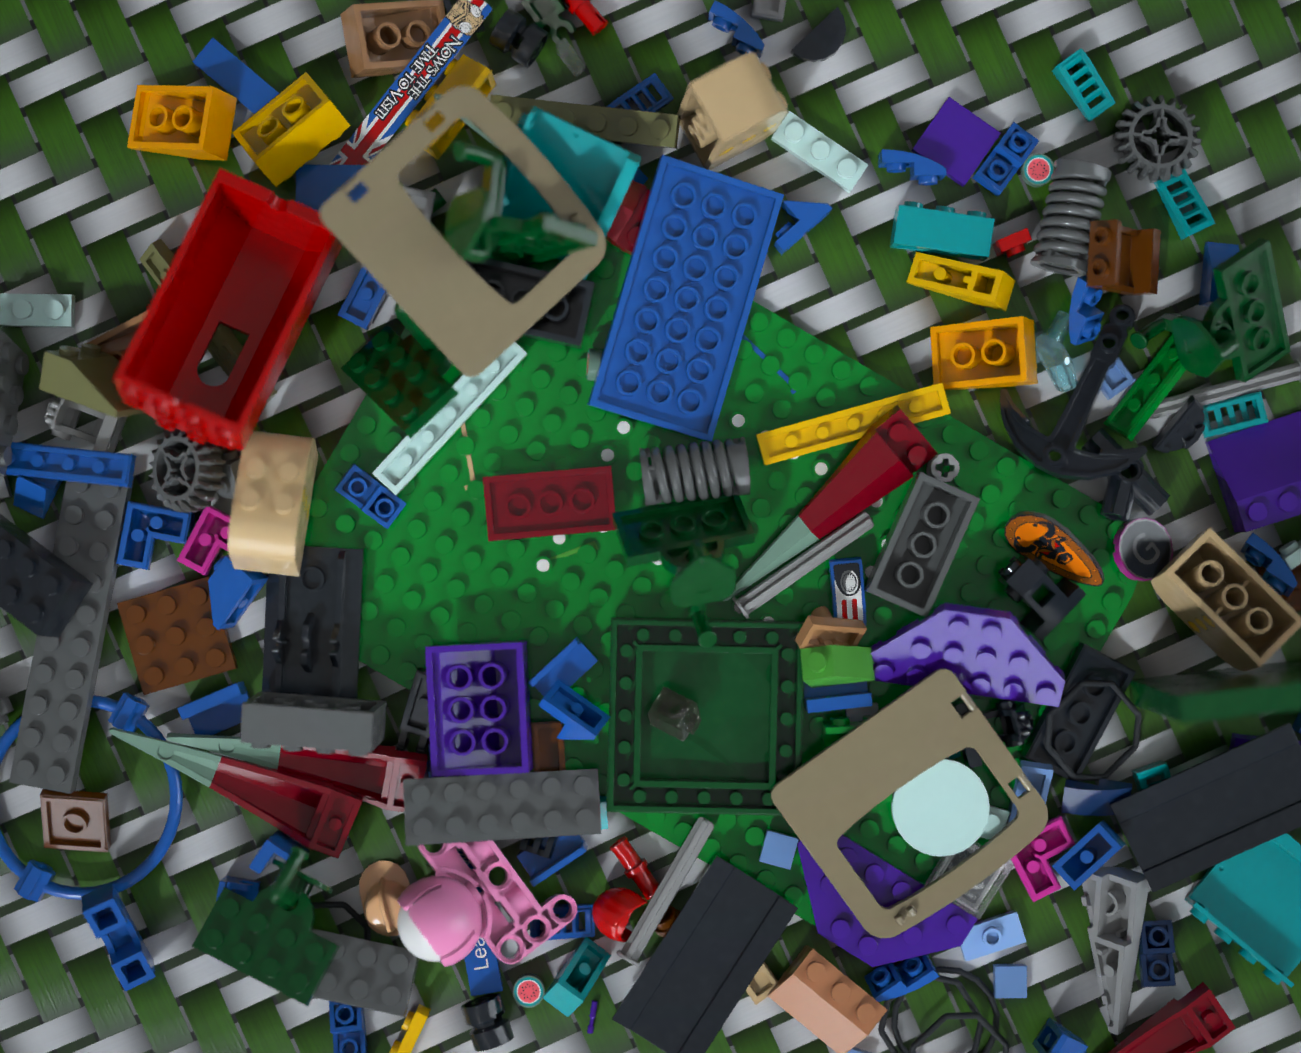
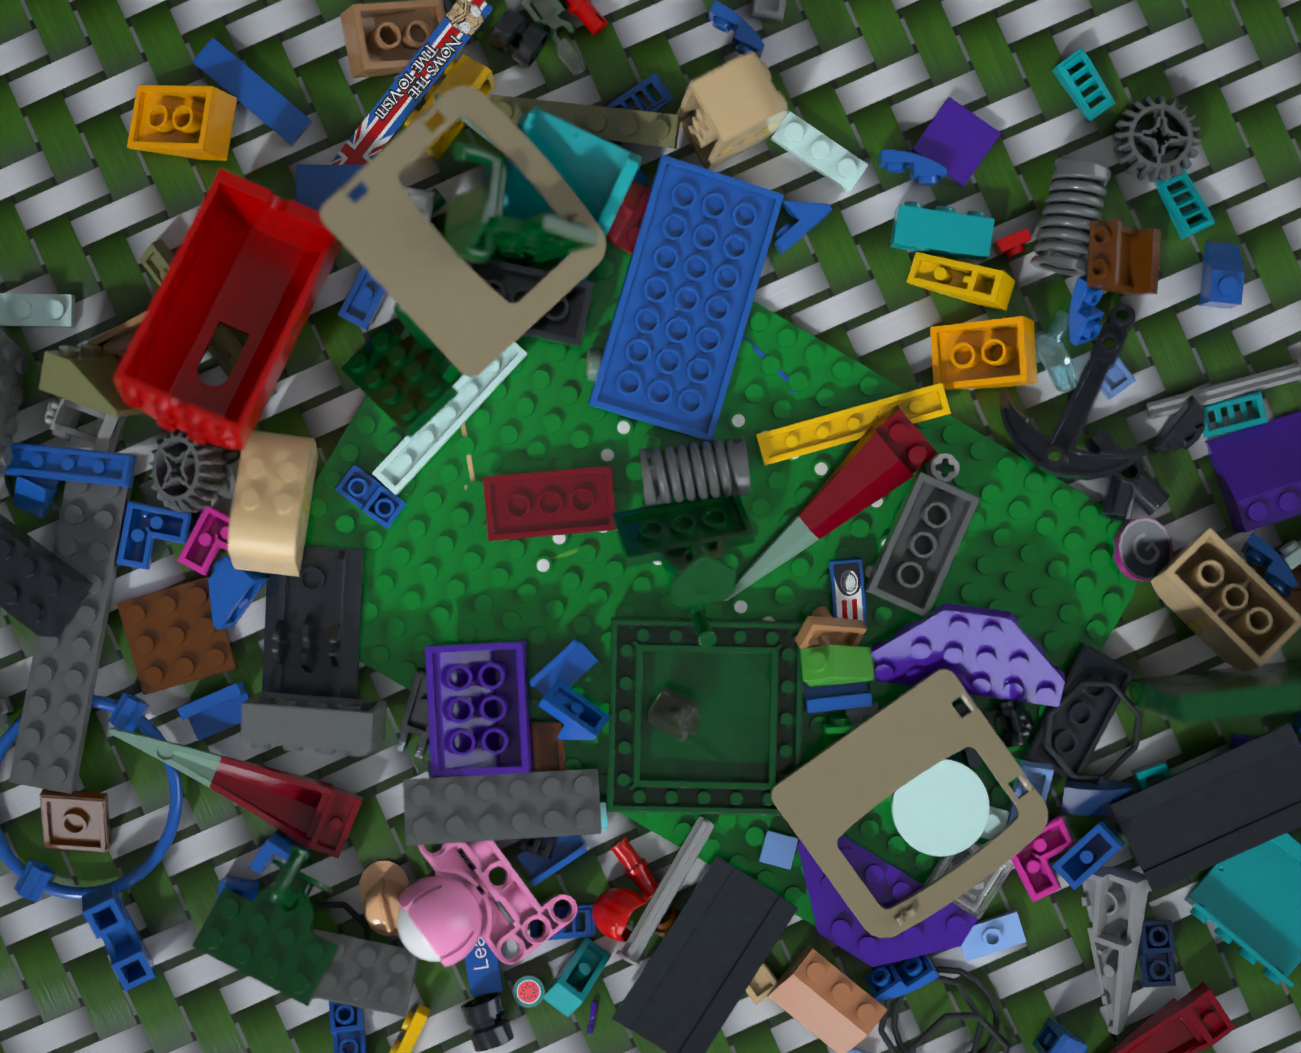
dark red plate [166,733,428,812] -> none
yellow slope [232,72,351,187] -> none
light grey axle [732,511,874,619] -> none
black tile [790,7,846,62] -> none
blue slope [972,122,1039,197] -> none
medium blue tile [993,964,1027,998] -> none
black tile [998,556,1087,641] -> none
shield [1004,511,1105,586] -> none
tile [1021,154,1055,187] -> none
green tile [1104,333,1186,441] -> none
dark green plate [1130,238,1291,383] -> none

